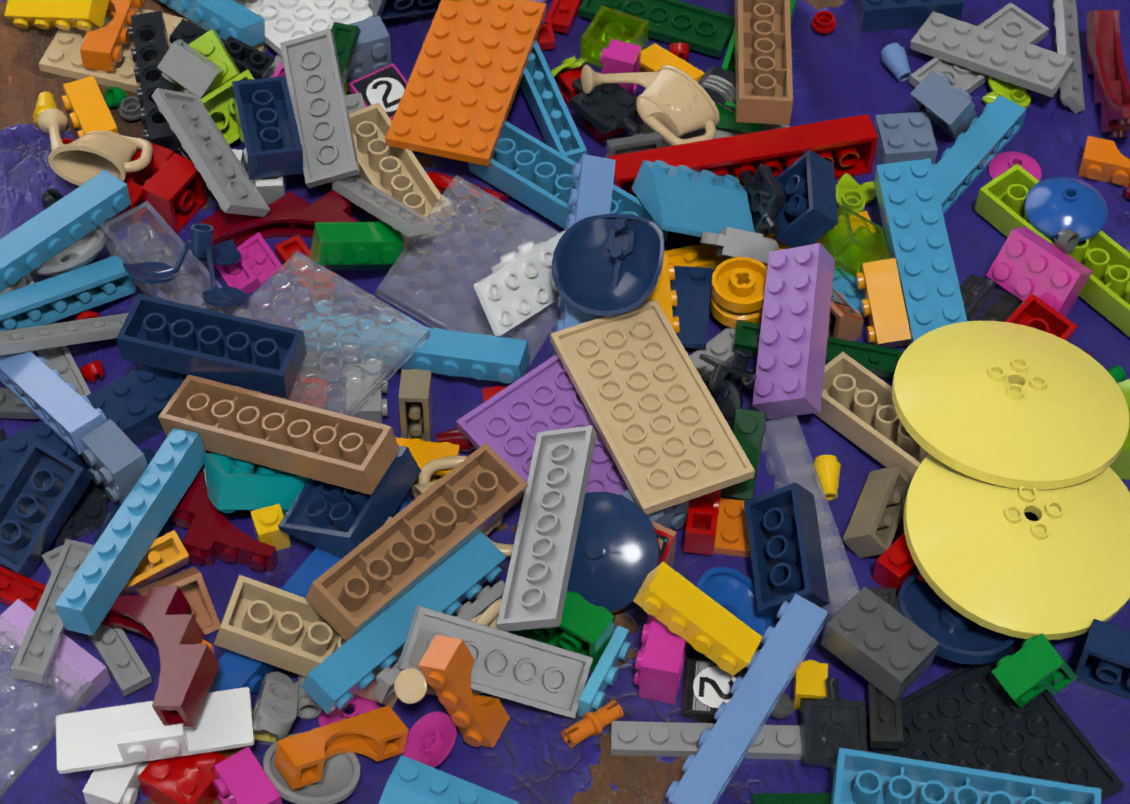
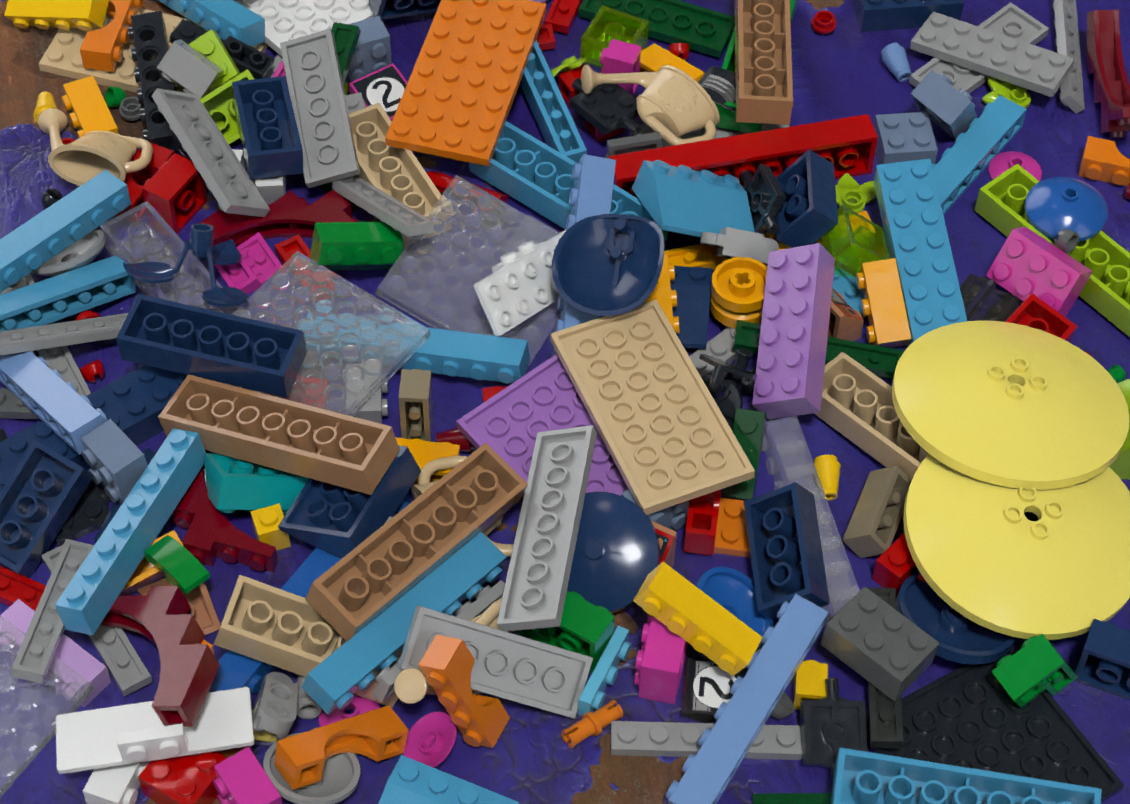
none -> green slope [144,535,210,594]

